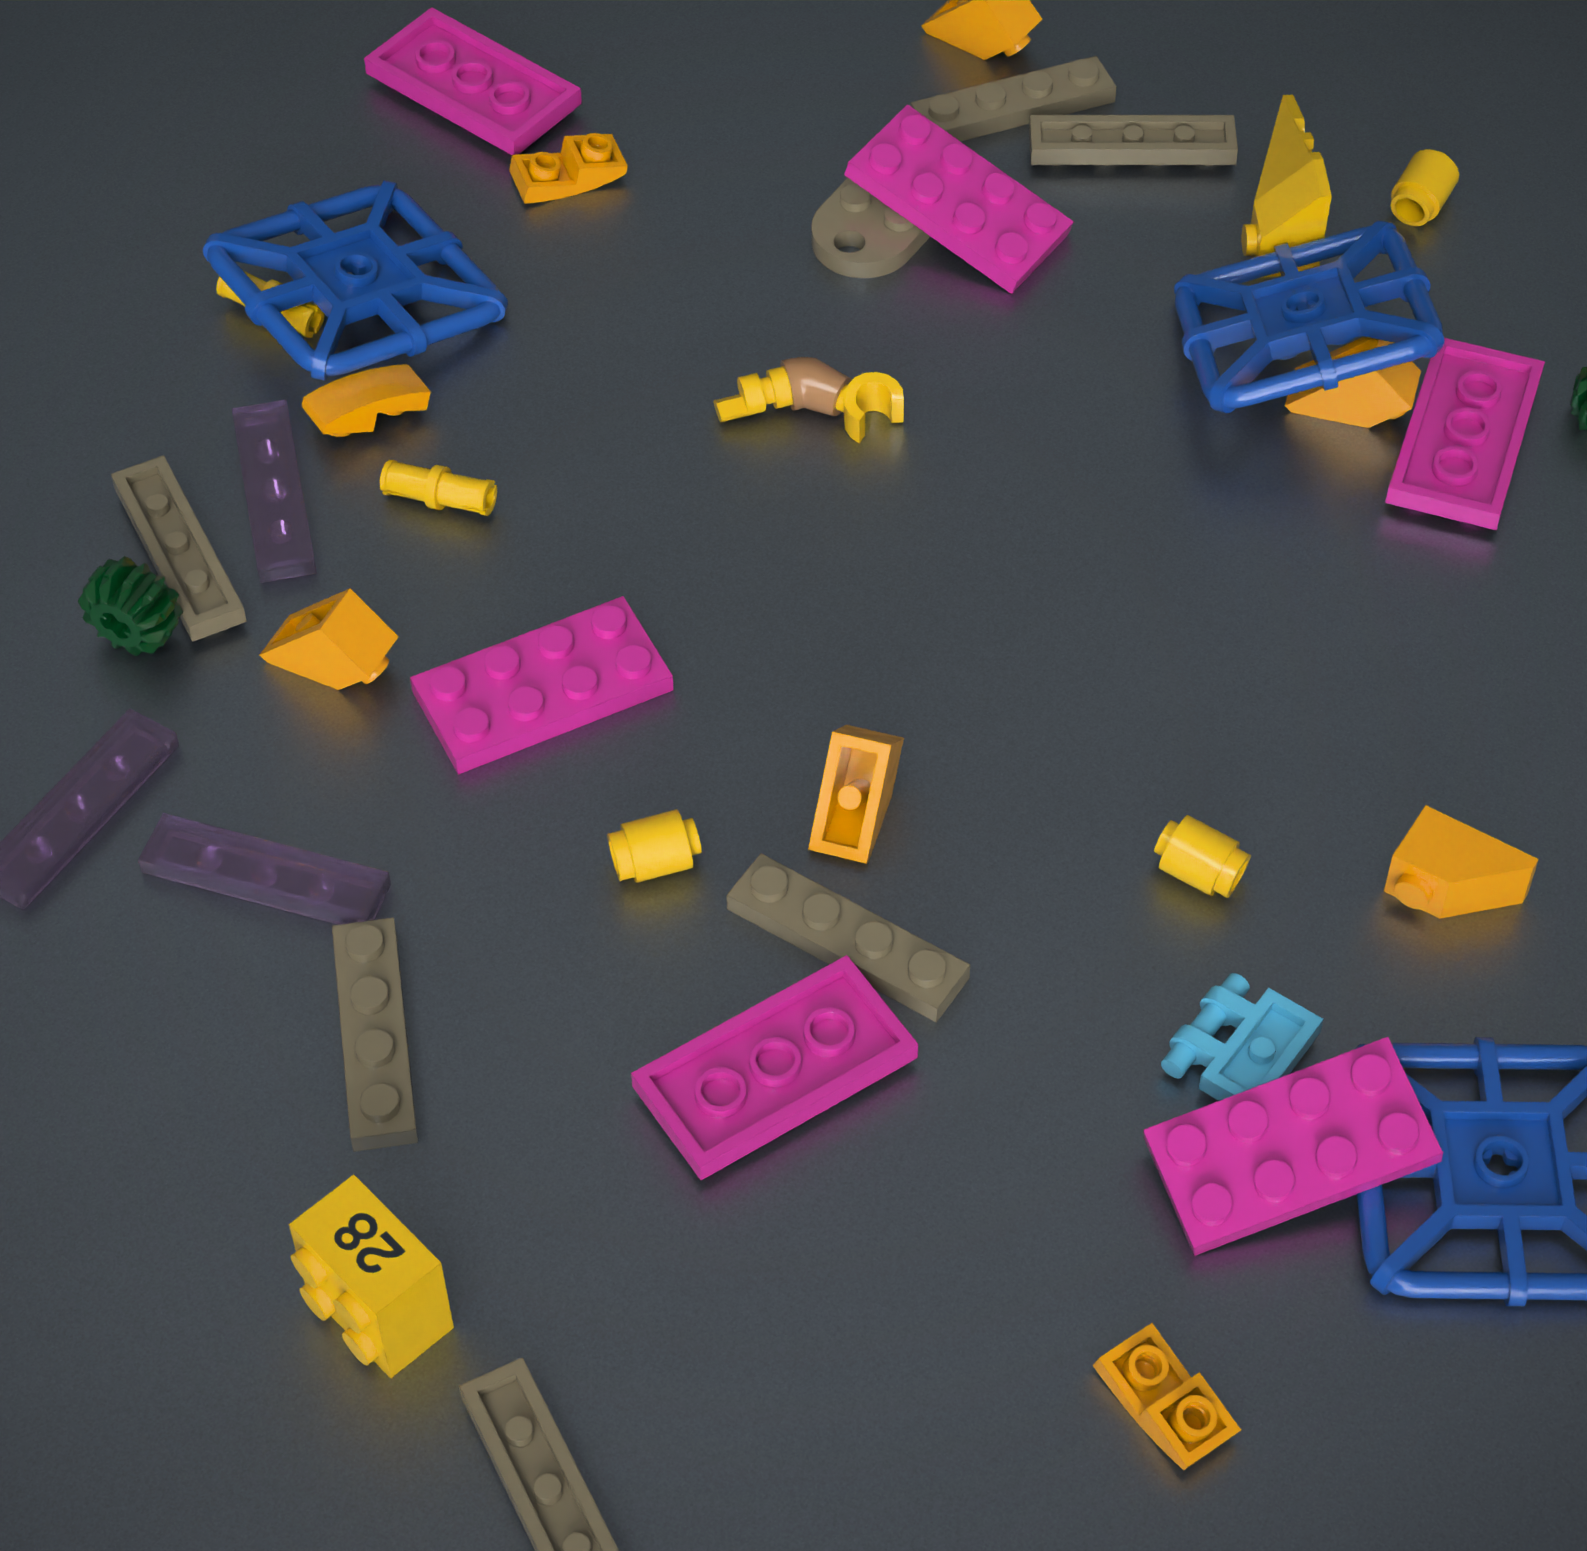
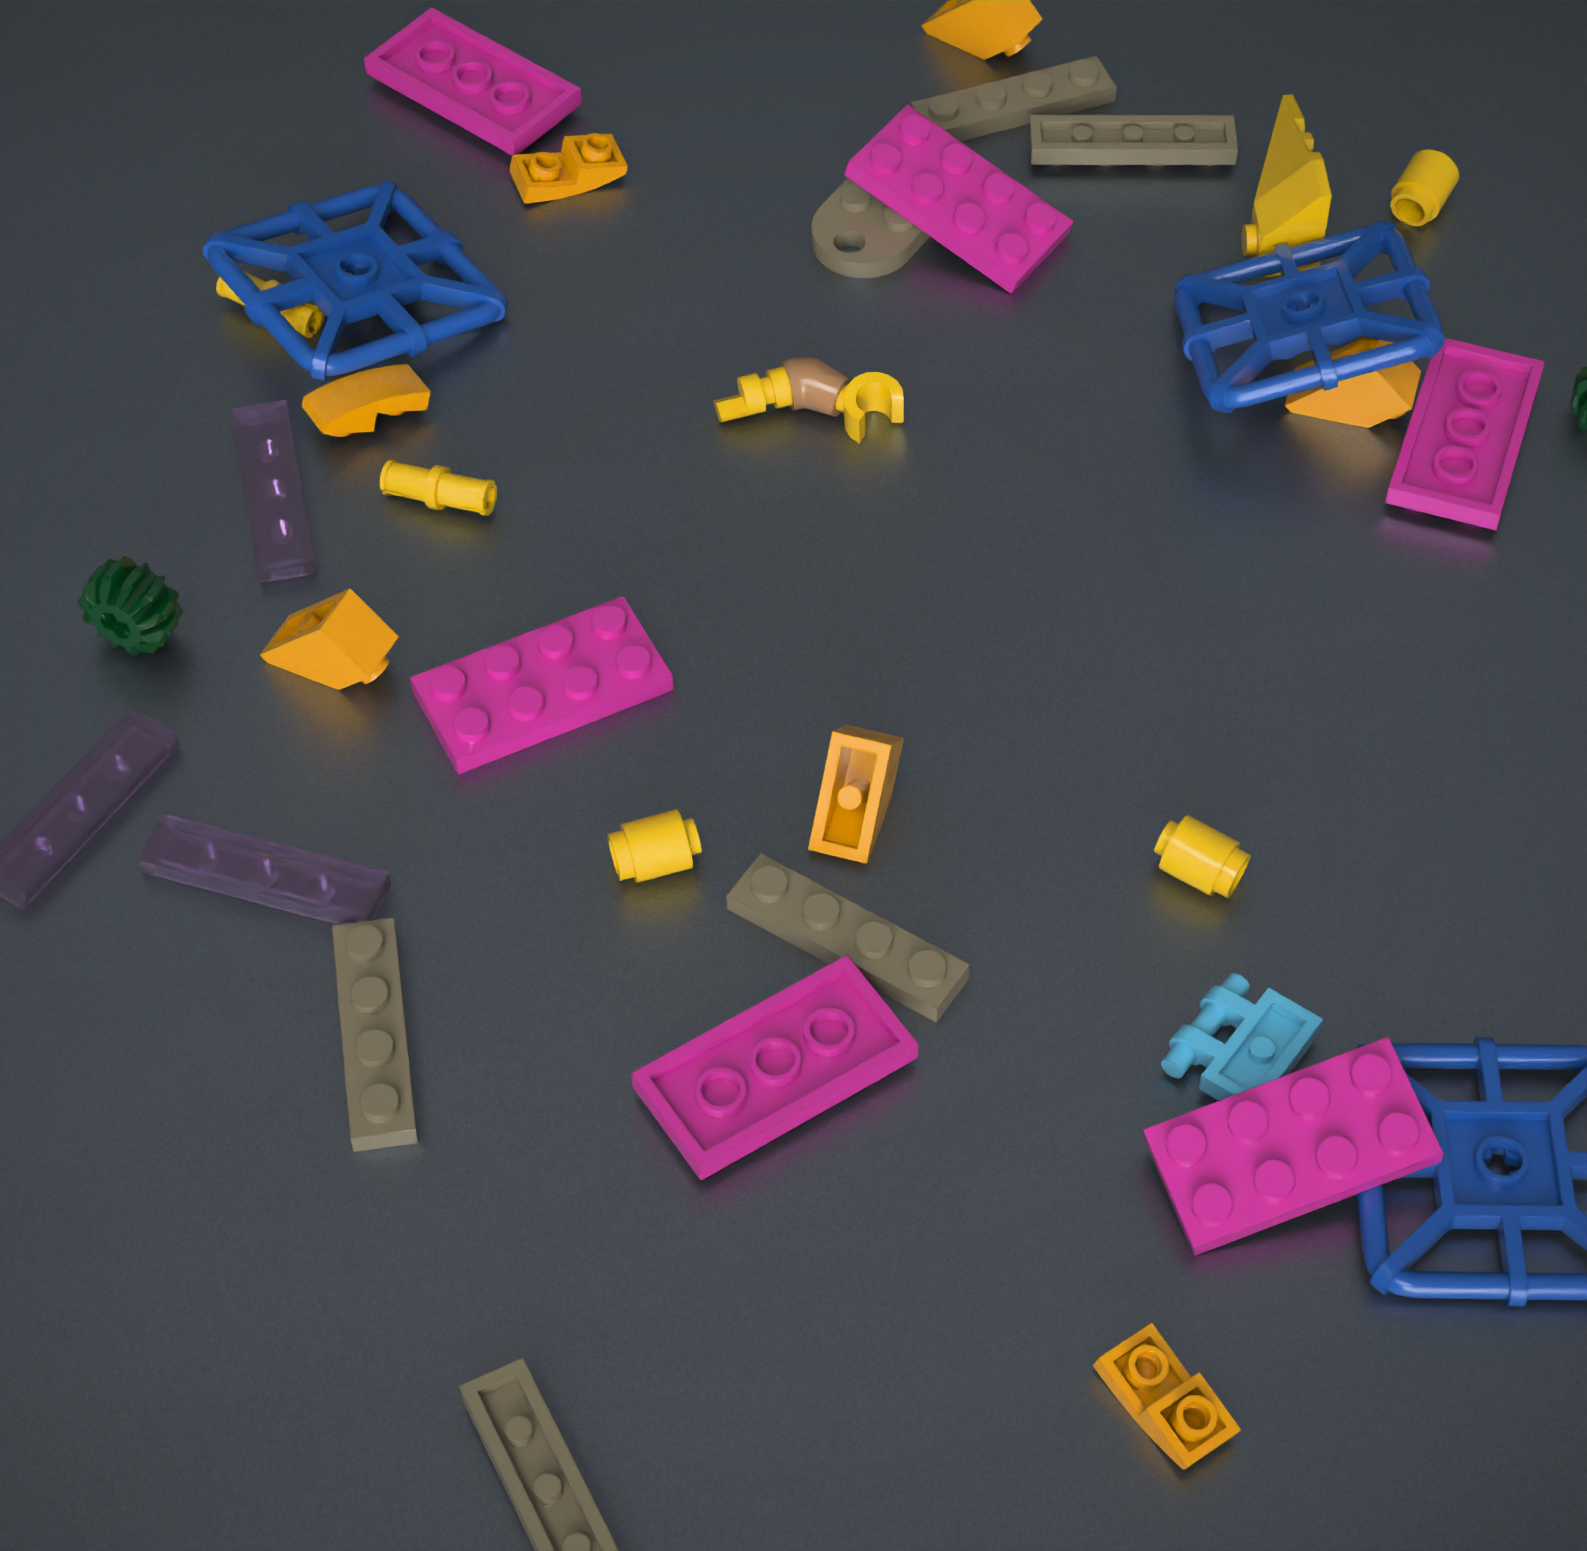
dark tan plate [111,455,247,642] -> none
yellow brick [289,1174,454,1378] -> none
light orange slope [1384,805,1539,919] -> none

